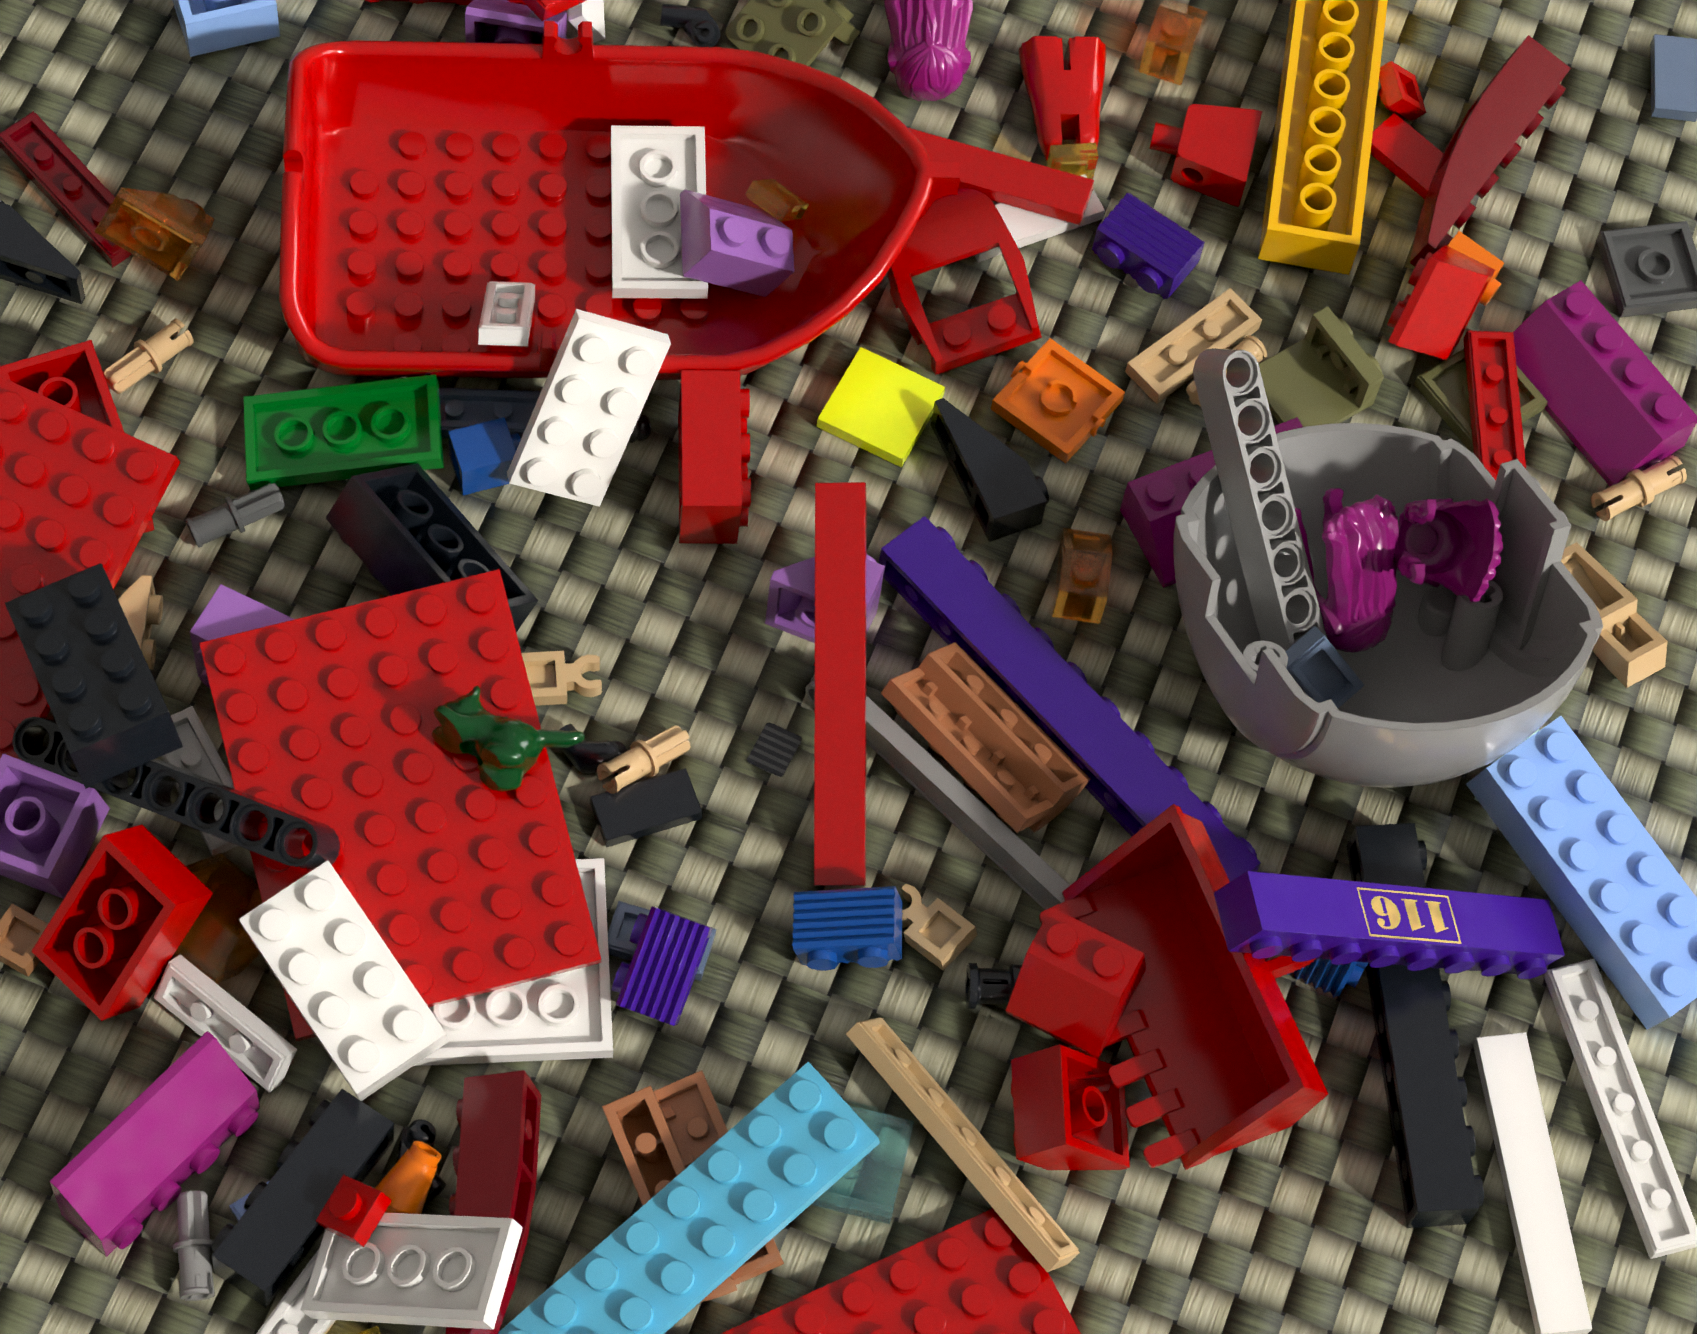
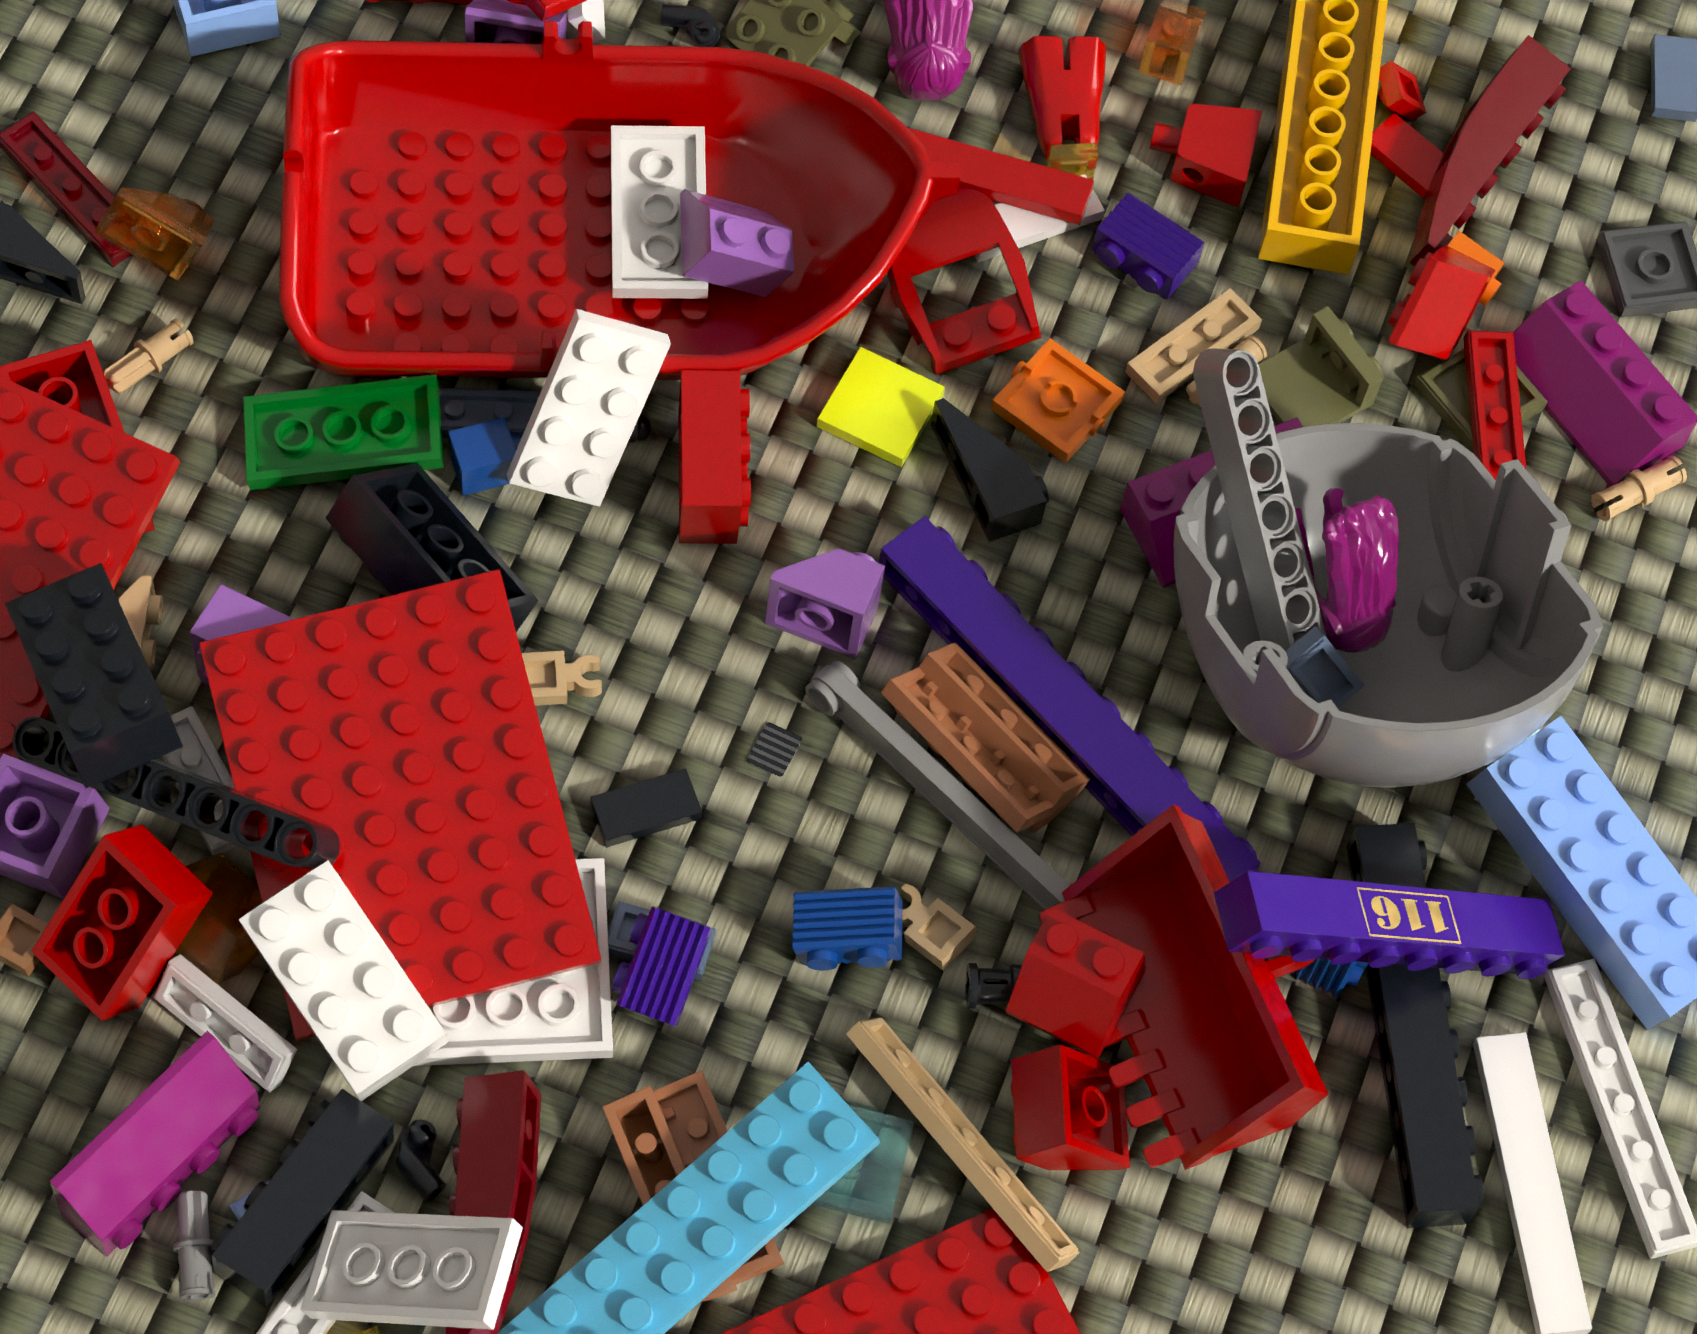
dark grey axle [185,483,285,548] -> none
red plate [316,1175,392,1247] -> none
orange cone [375,1141,442,1214] -> none
dark green animal [431,686,585,792] -> none
white tile [478,281,535,346] -> none
black arm [560,724,627,774] -> none
tan axle [597,725,691,794] -> none
clear yellow tile [745,179,809,221] -> none
red tile [814,482,866,886] -> none
clear orange slope [1052,528,1113,624] -> none
magenta hair [1395,498,1503,602] -> none
tan slope [1561,542,1668,688] -> none

